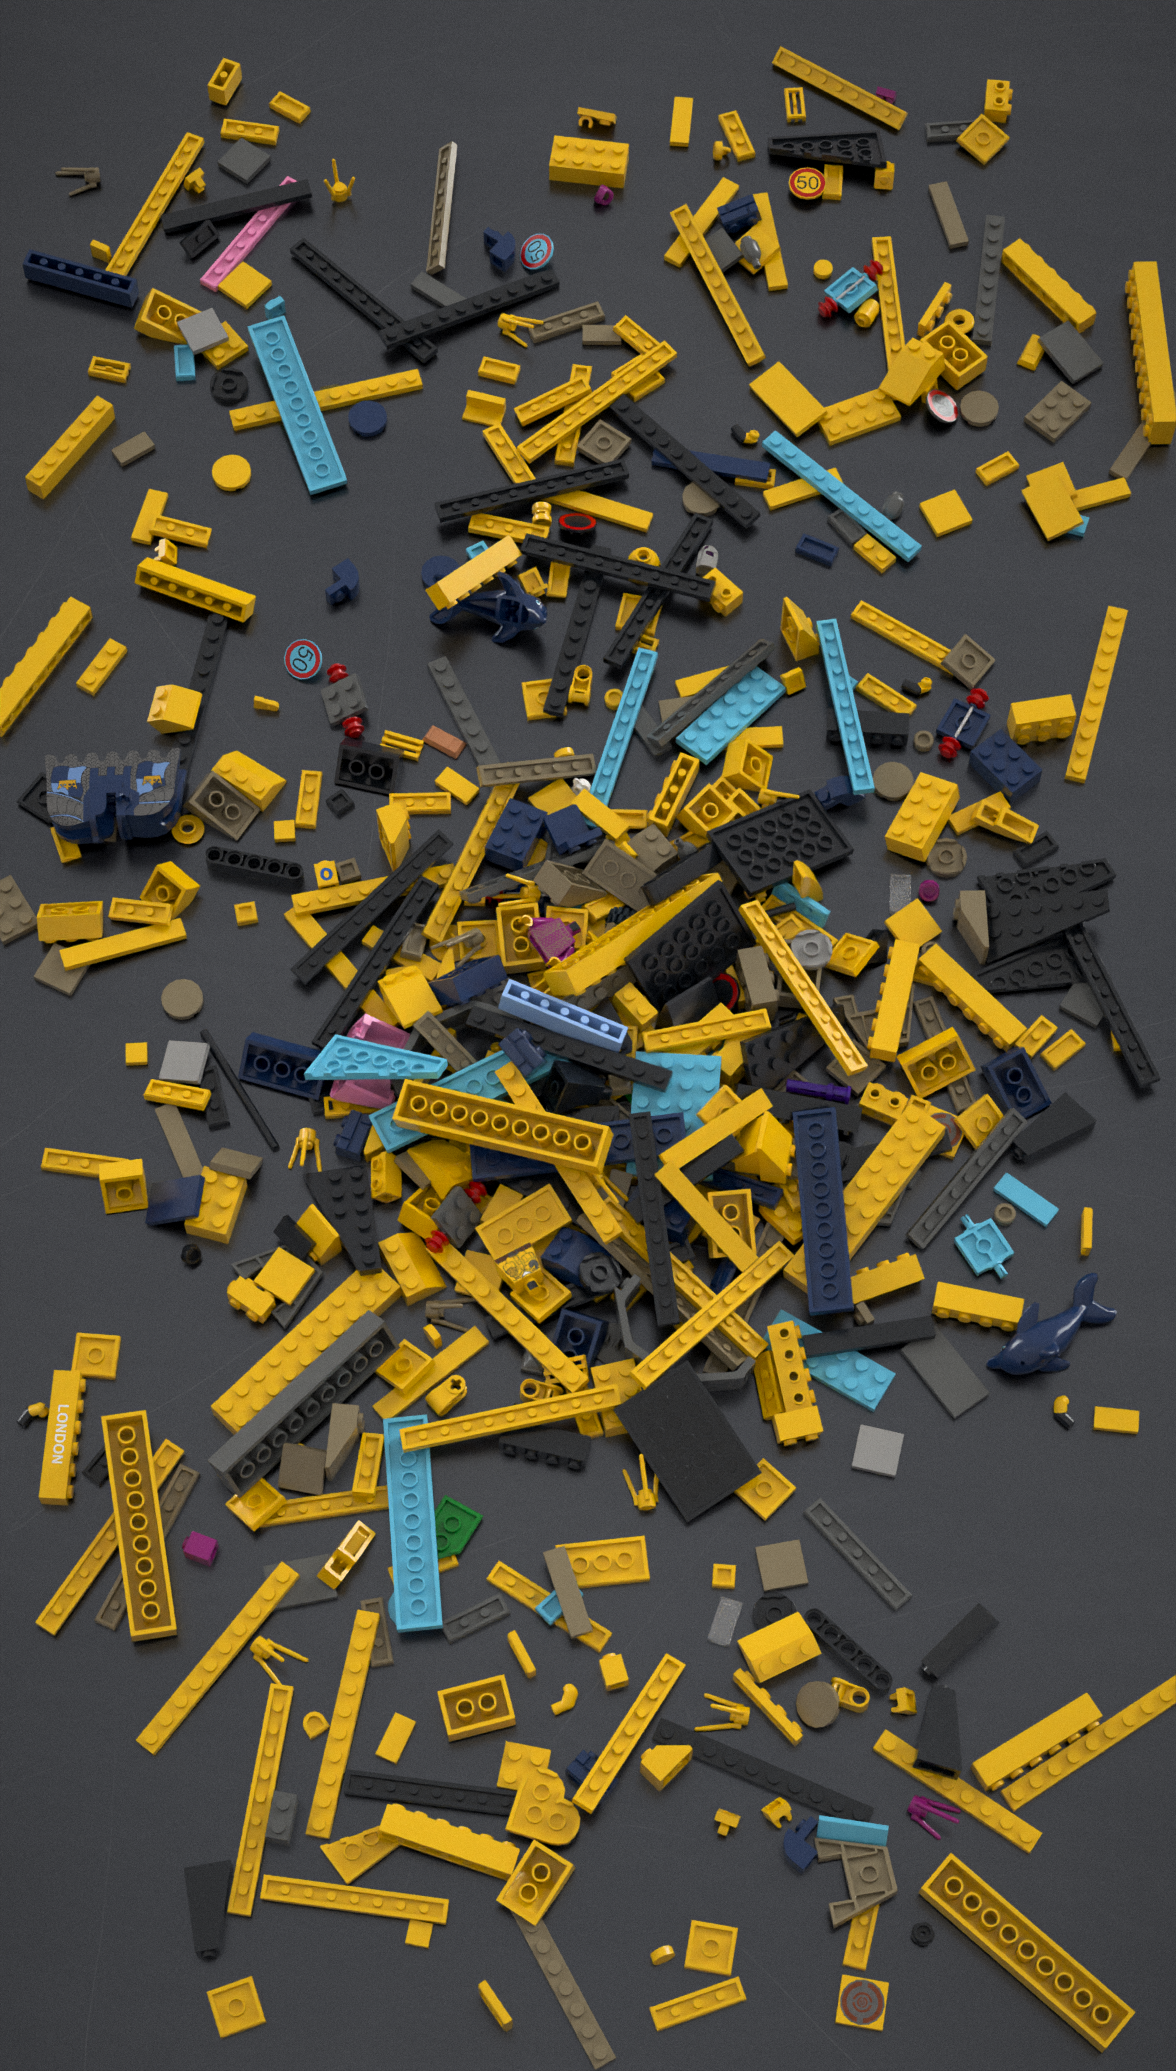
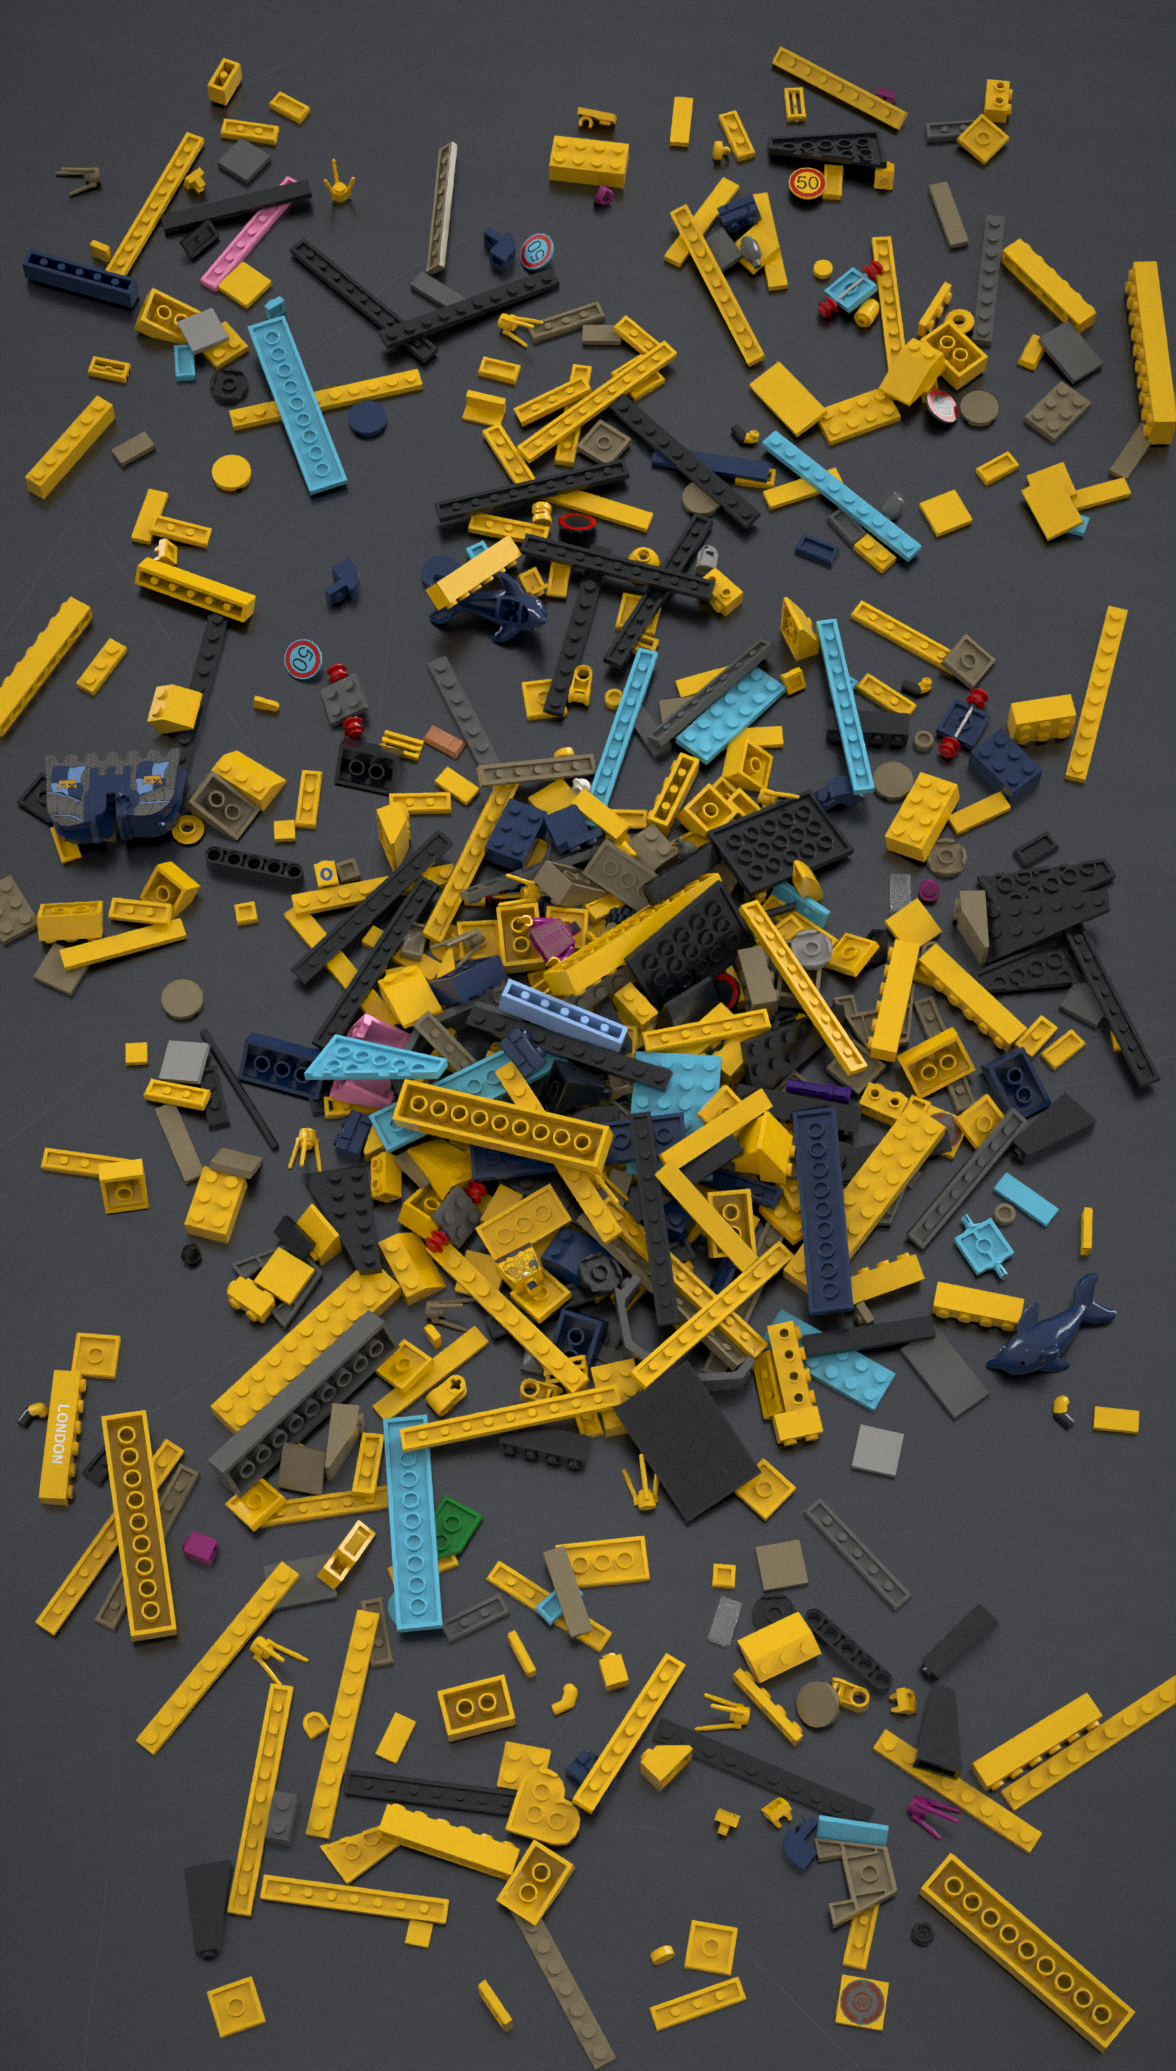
dark blue tile [145,1175,205,1226] -> none
black tile [326,789,355,817] -> none
yellow slope [970,799,1039,844] -> none

